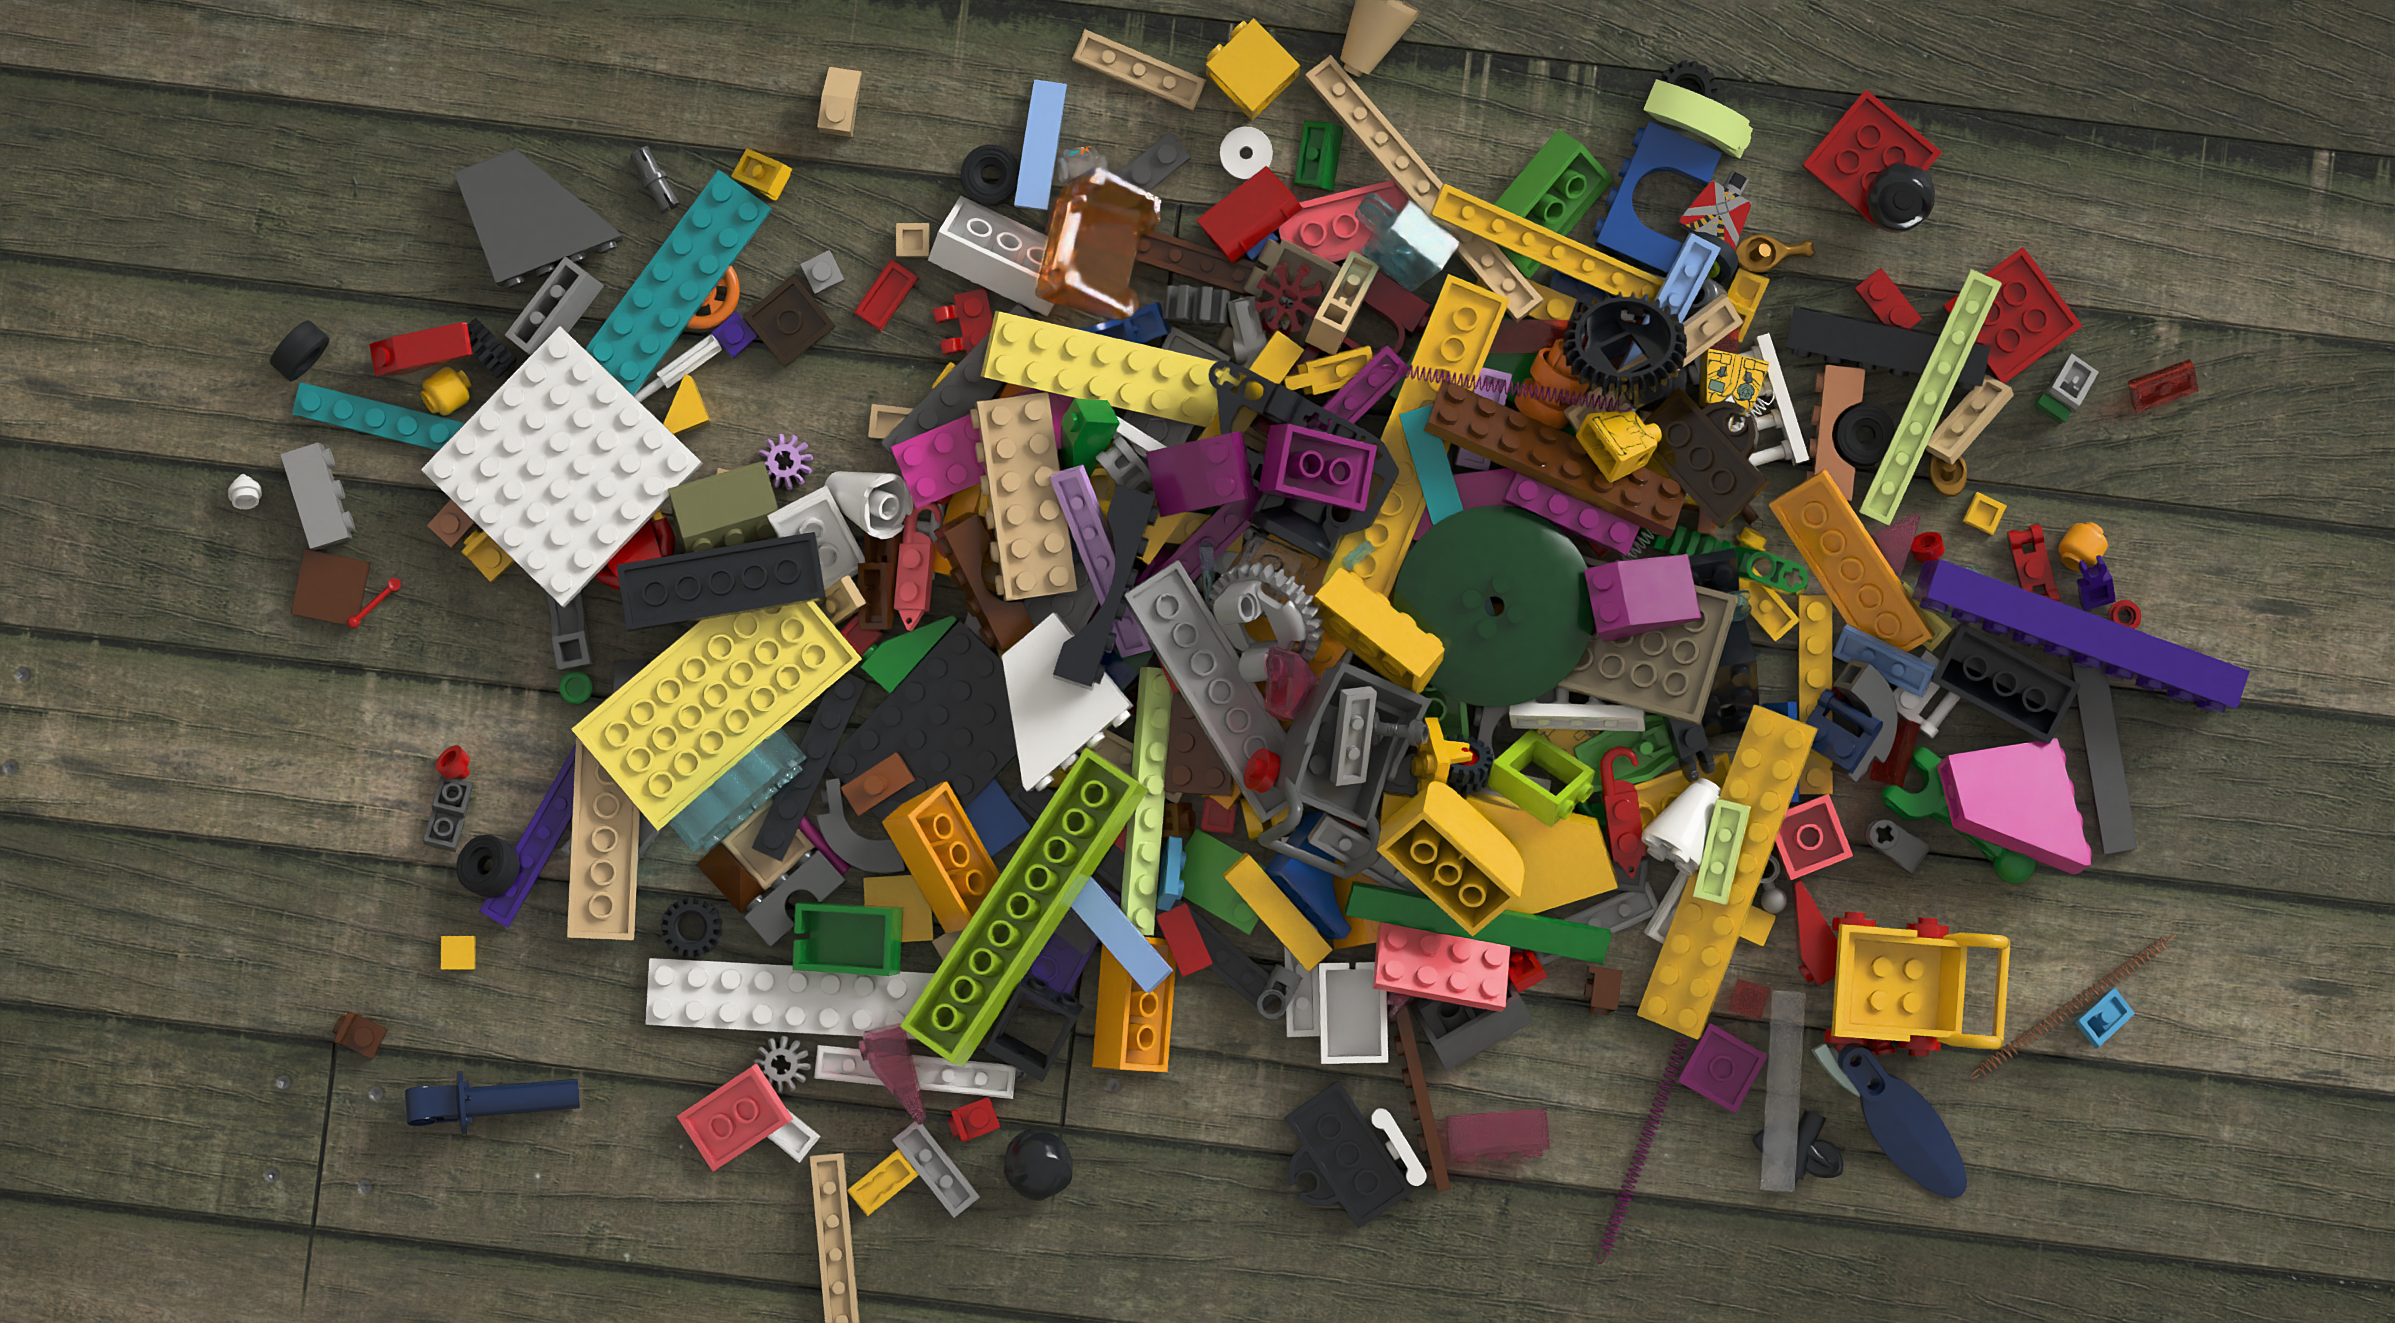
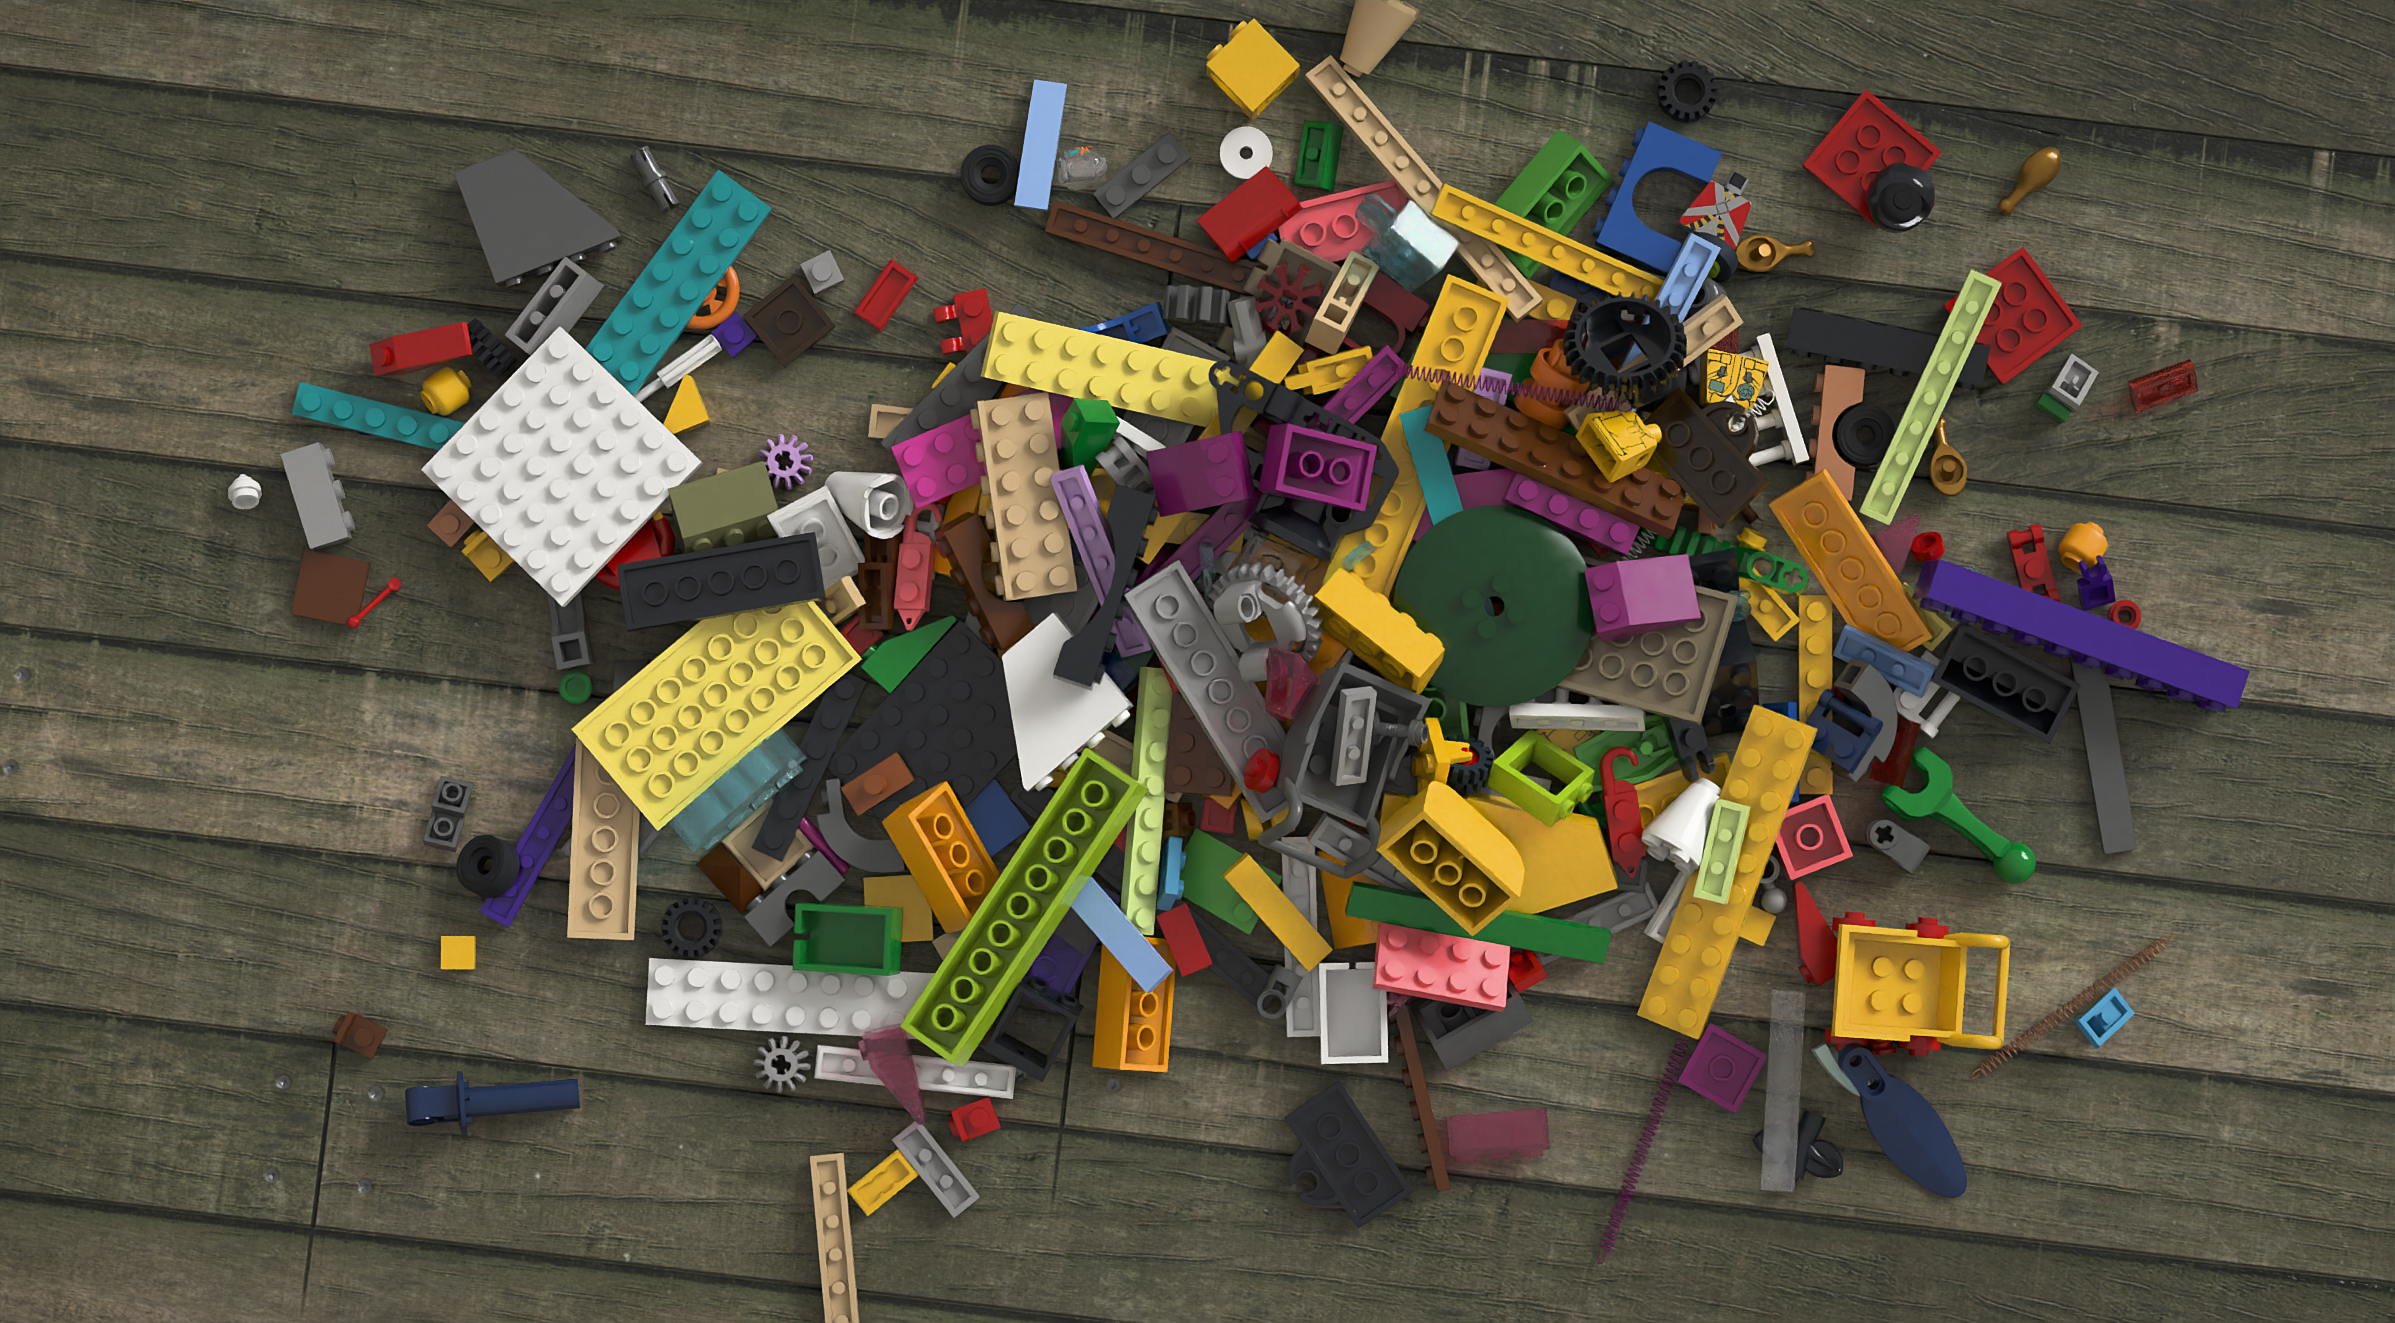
black tyre [270,320,330,381] -> none
red tile [435,745,470,780] -> none
coral plate [677,1063,793,1172] -> none
yellow slope [731,148,792,201] -> none
white tile [767,1109,821,1163] -> none
tan slope [817,67,862,137] -> none
tan plate [896,223,930,258] -> none
white slope [928,195,1080,316] -> none
black piece [1003,1129,1073,1201] -> none
clear orange windscreen [1035,166,1162,321] -> none
tan tile [1072,29,1206,112] -> none
blue arch [1264,812,1352,939] -> none
white plate [1371,1108,1426,1186] -> none
reddish brown brick [1584,966,1623,1016] -> none
yellowish green arch [1643,79,1753,159] -> none
yellow slope [1726,266,1770,343] -> none
clear red plate [1728,978,1770,1020] -> none
red plate [1854,268,1922,328] -> none
tan plate [1926,374,2014,465] -> none
slope [1937,738,2092,874] -> none
yellow tile [1962,492,2007,536] -> none
none -> pearl gold piece [1997,147,2062,216]

